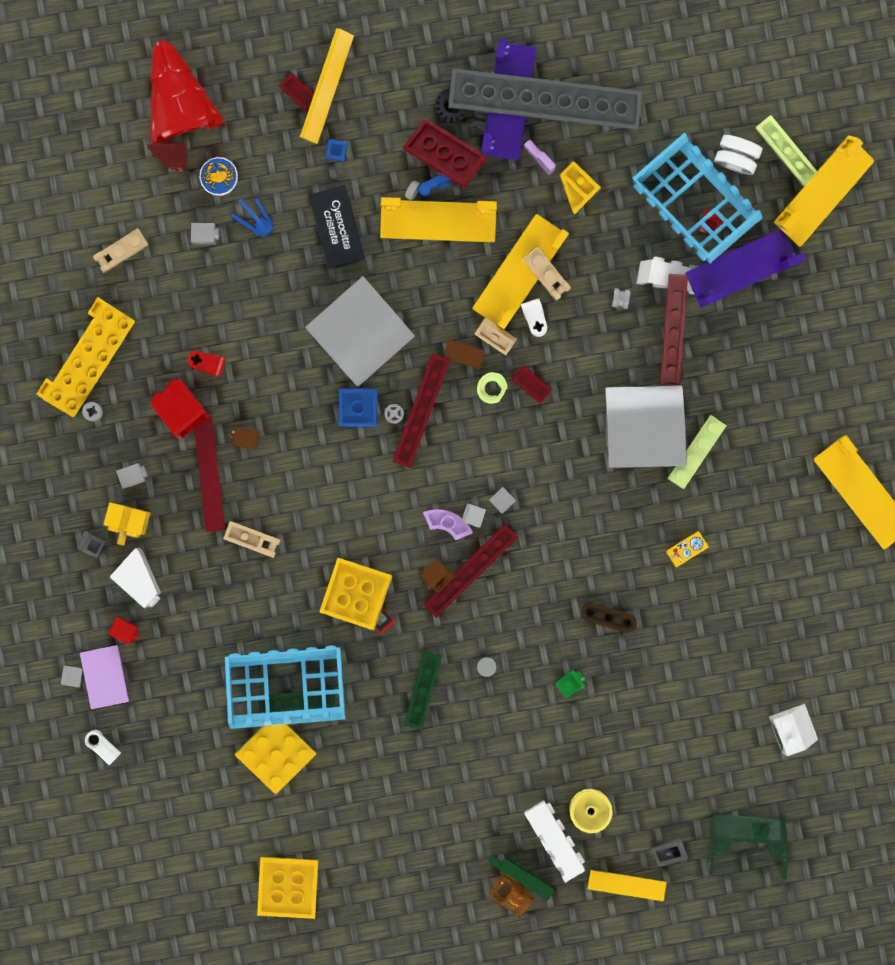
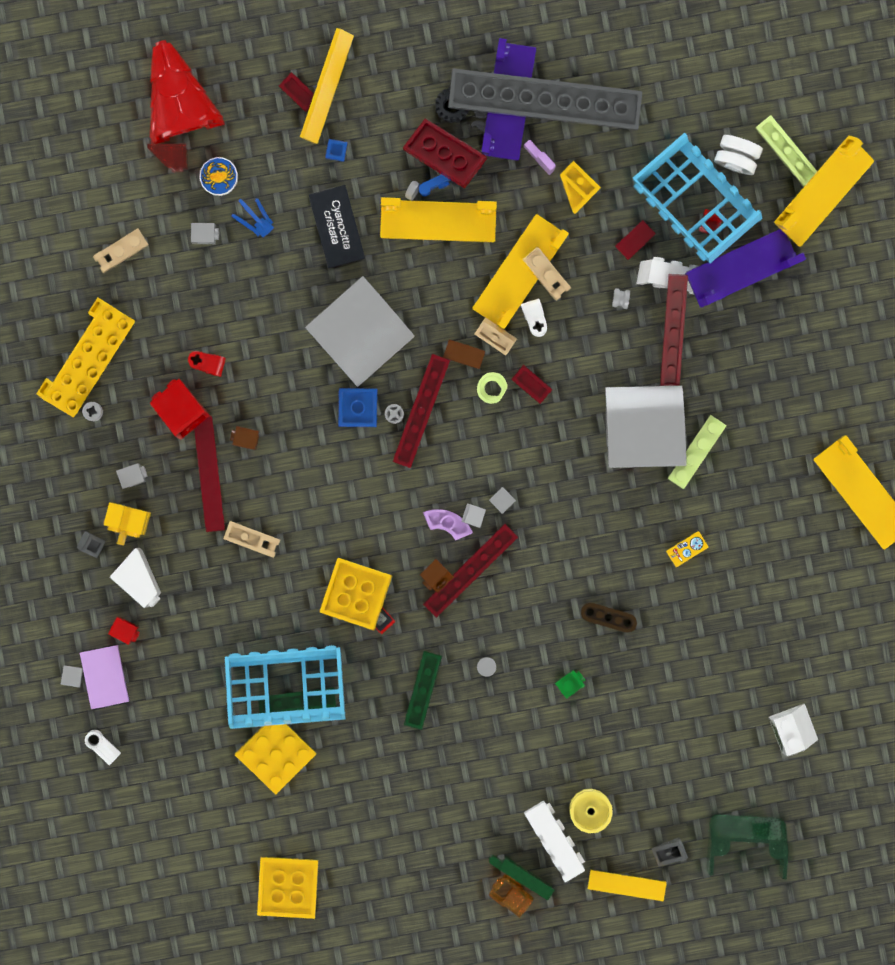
none -> dark red tile [615,220,656,260]

